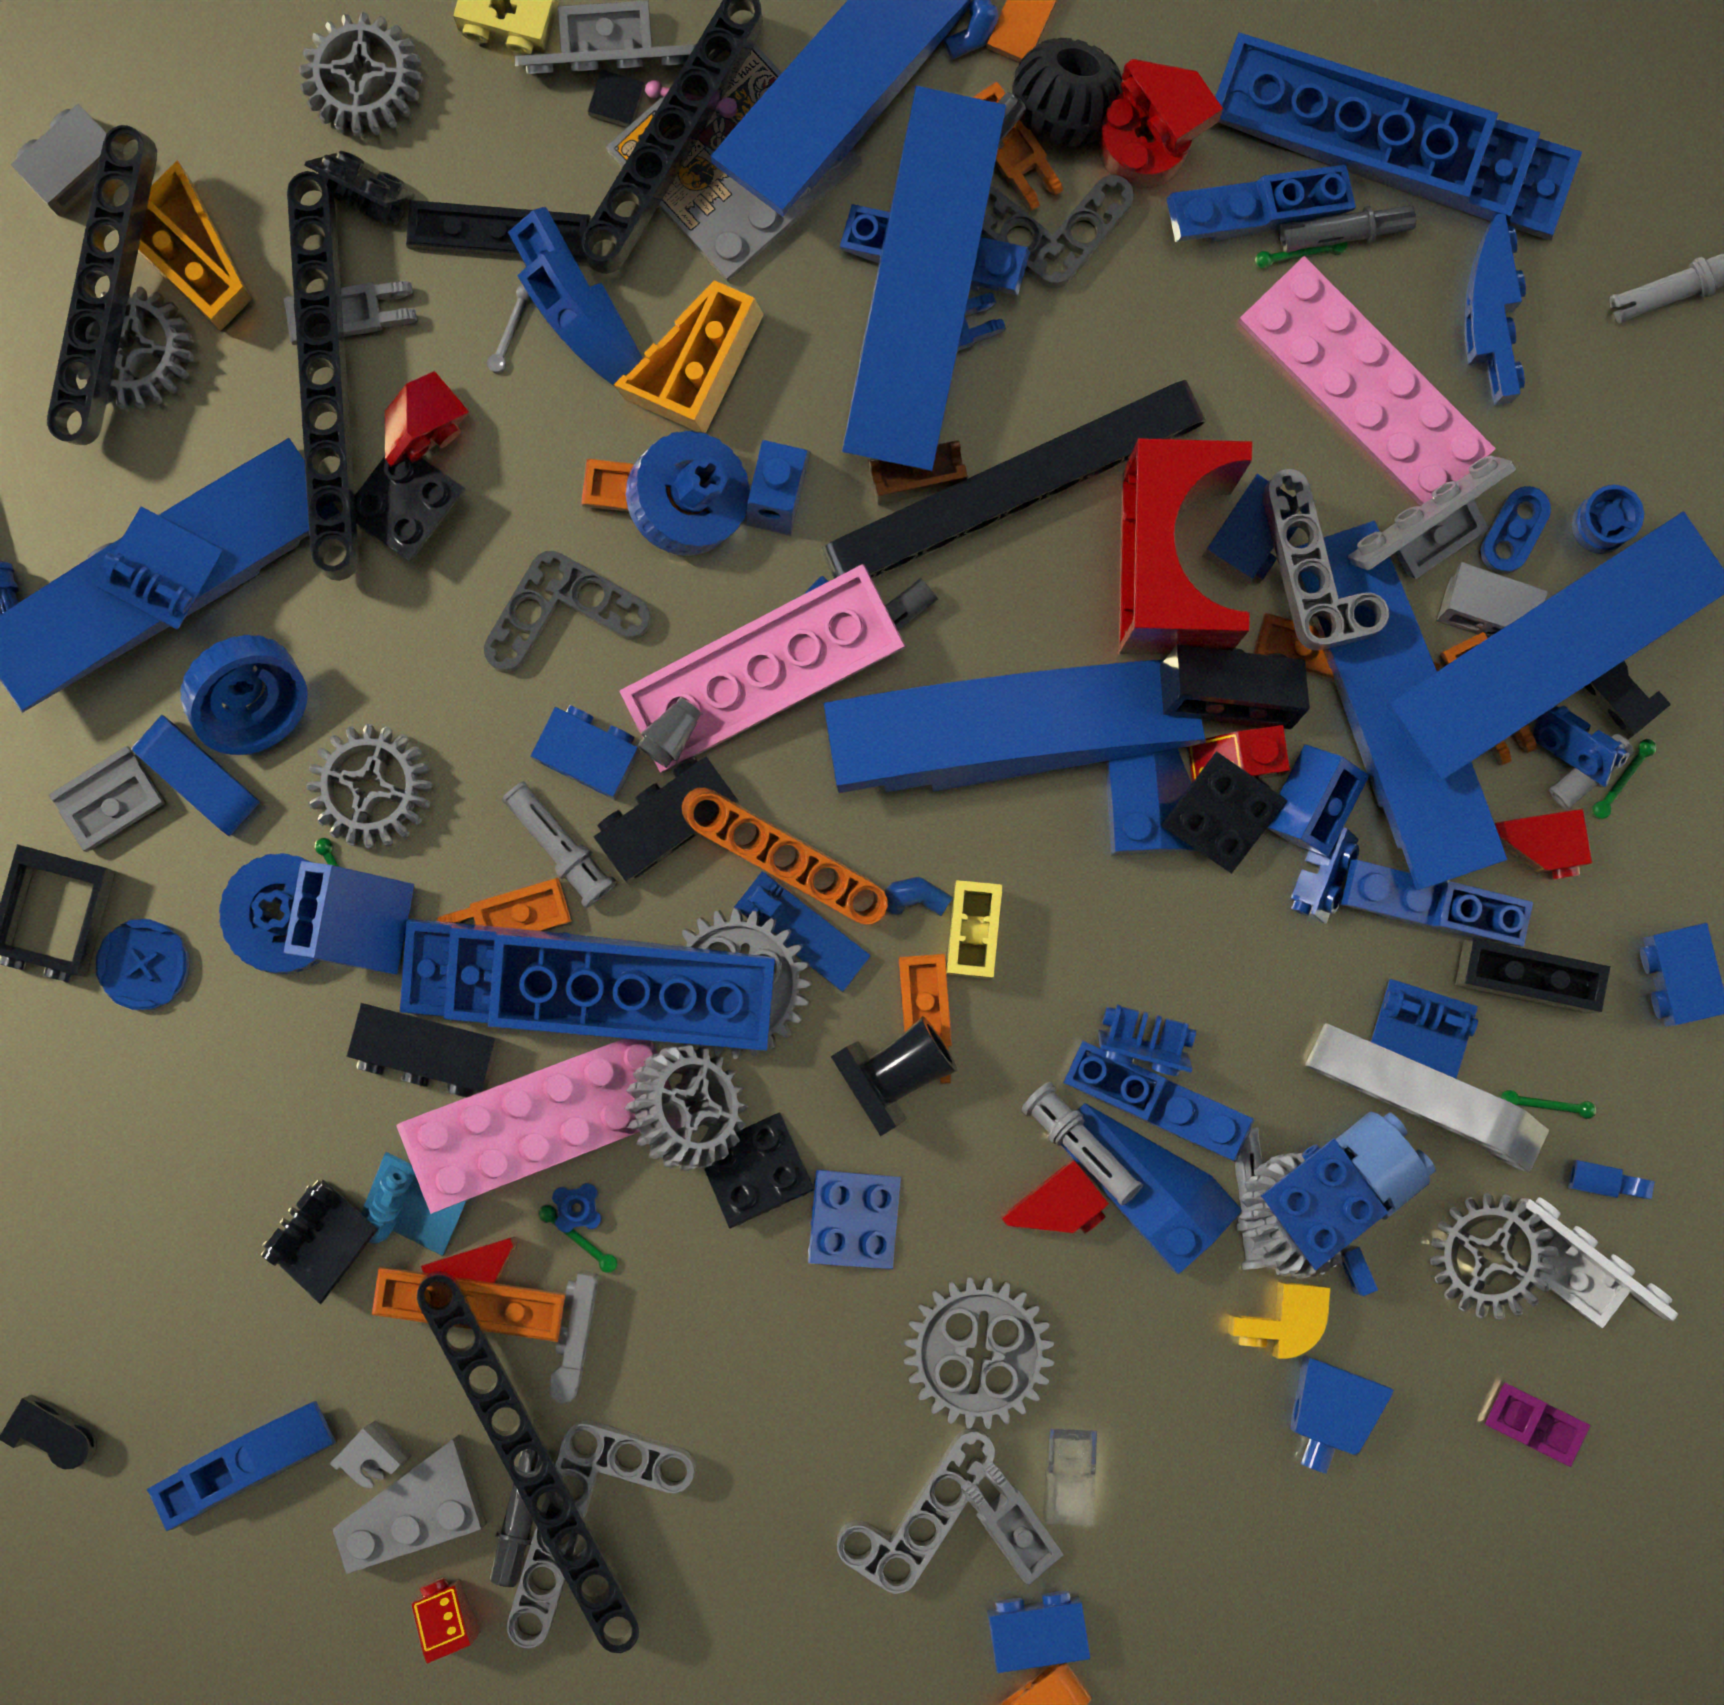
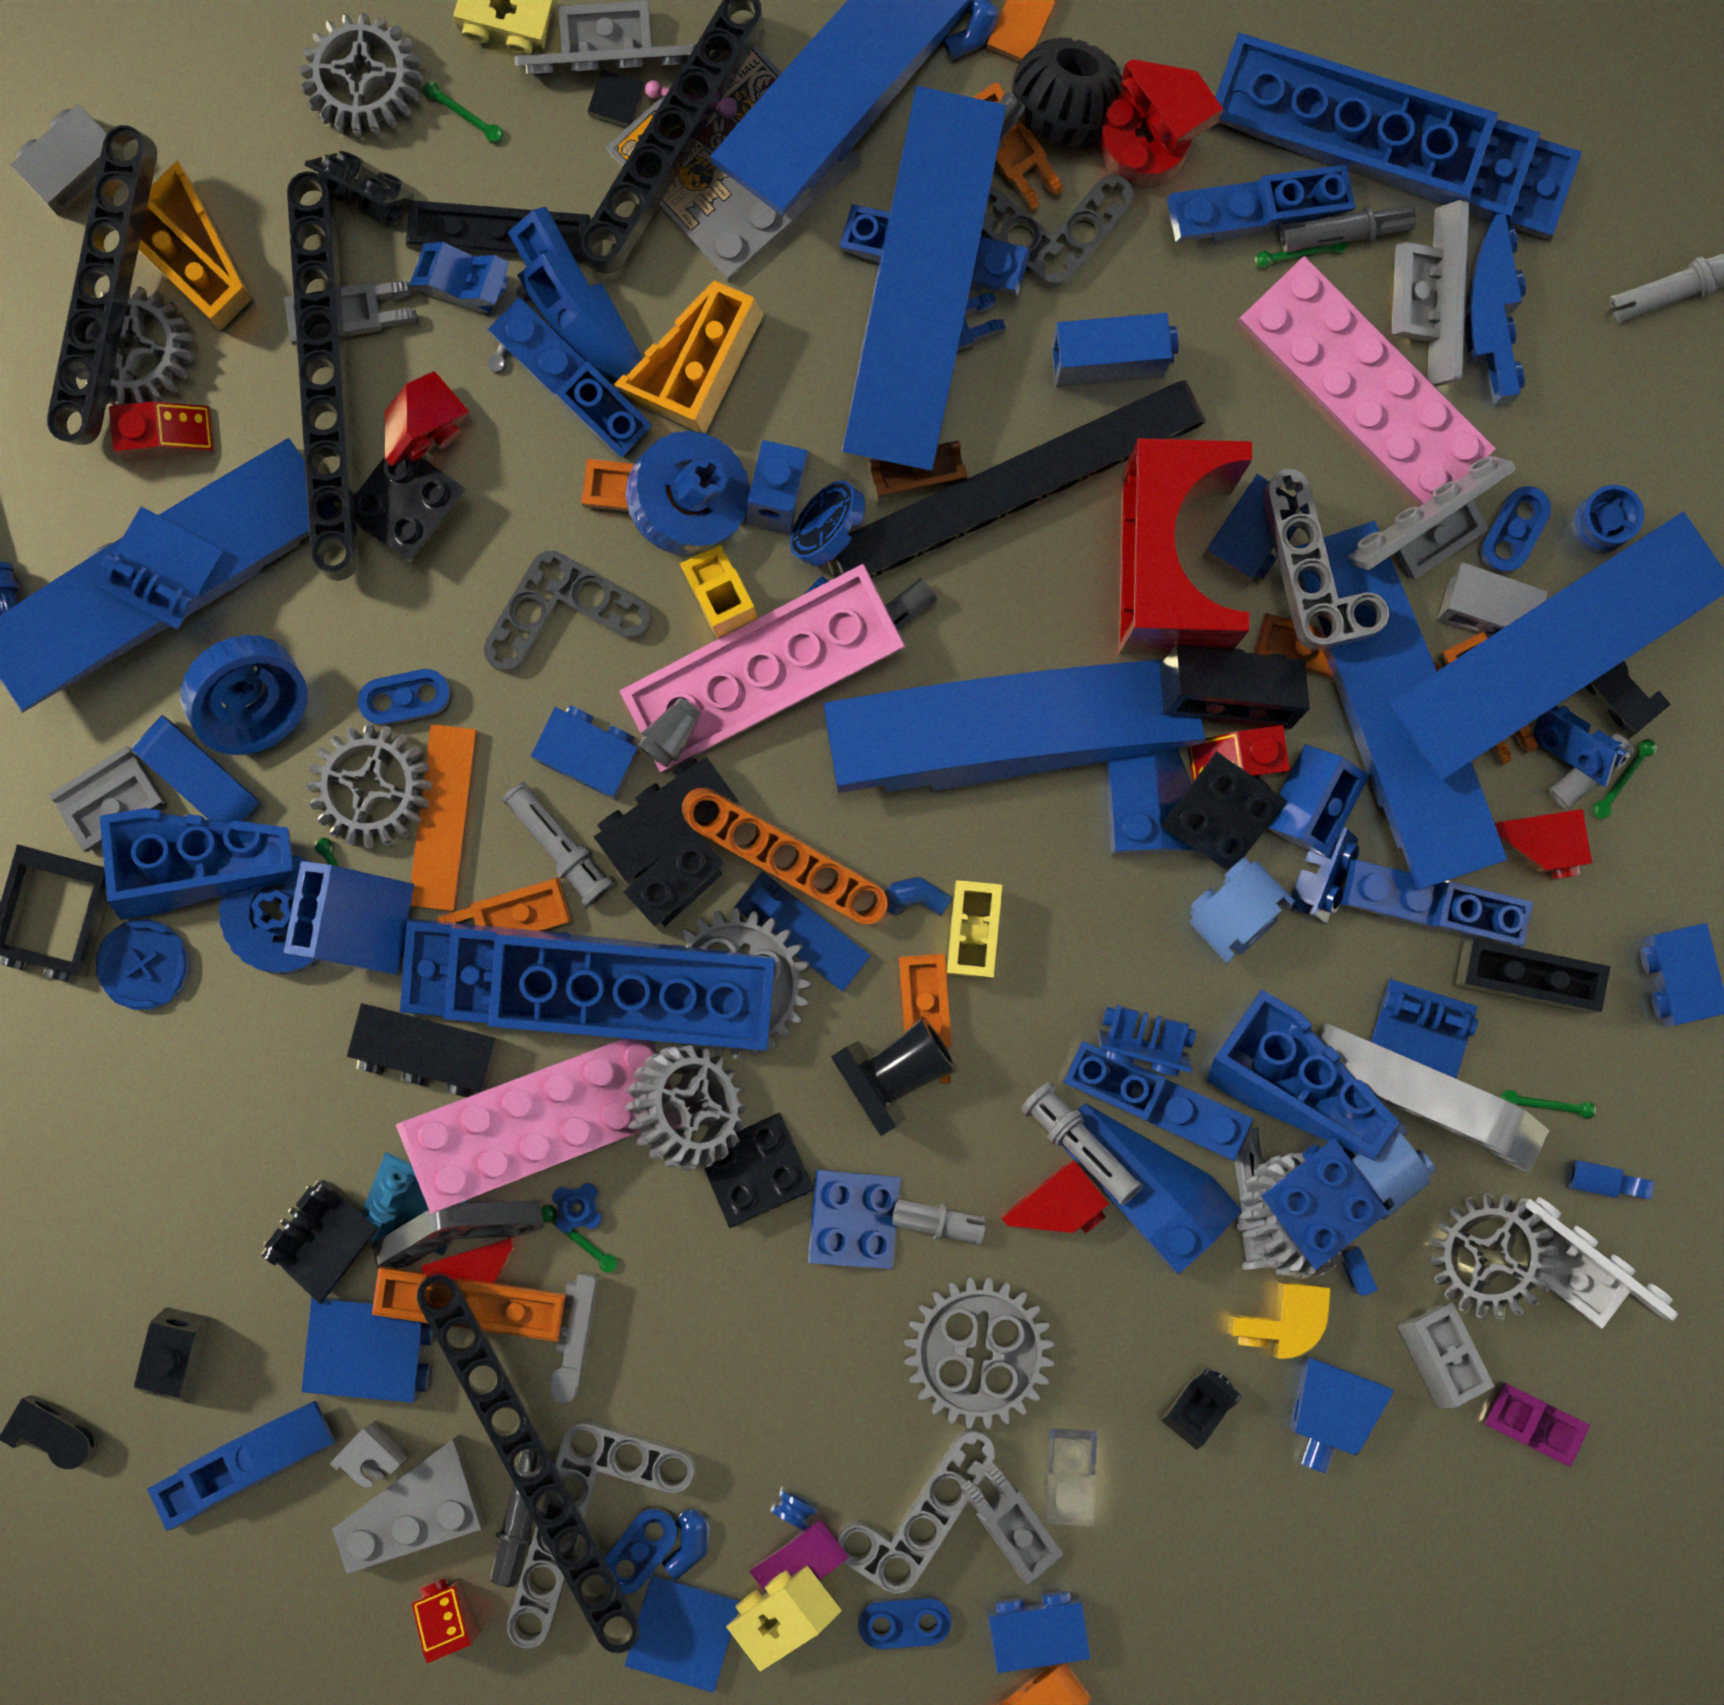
none -> blue wedge [99,808,294,920]
none -> red slope [109,401,215,462]
none -> black torso [134,1307,212,1404]
none -> blue brick [301,1297,434,1403]
none -> blue plate [358,669,451,726]
none -> dark grey beam [372,1201,544,1269]
none -> blue brick [409,242,510,313]
none -> orange tile [410,724,478,912]
none -> green hinge [422,81,503,144]
none -> blue slope [487,297,653,458]
none -> blue plate [602,1507,678,1594]
none -> black window [623,828,728,932]
none -> blue tile [624,1573,741,1693]
none -> blue arm [662,1509,710,1581]
none -> yellow brick [679,544,758,639]
none -> light yellow brick [726,1566,842,1672]
none -> magenta slope [749,1520,849,1593]
none -> blue bush [770,1489,818,1530]
none -> tile [789,480,866,566]
none -> blue plate [858,1596,951,1649]
none -> light grey axle [892,1200,986,1246]
none -> blue brick [1051,313,1179,387]
none -> black bracket [1161,1368,1242,1450]
none -> medium blue brick [1189,857,1295,964]
none -> blue wedge [1207,989,1399,1161]
none -> light grey bracket [1392,200,1470,387]
none -> light grey hinge [1397,1302,1495,1409]

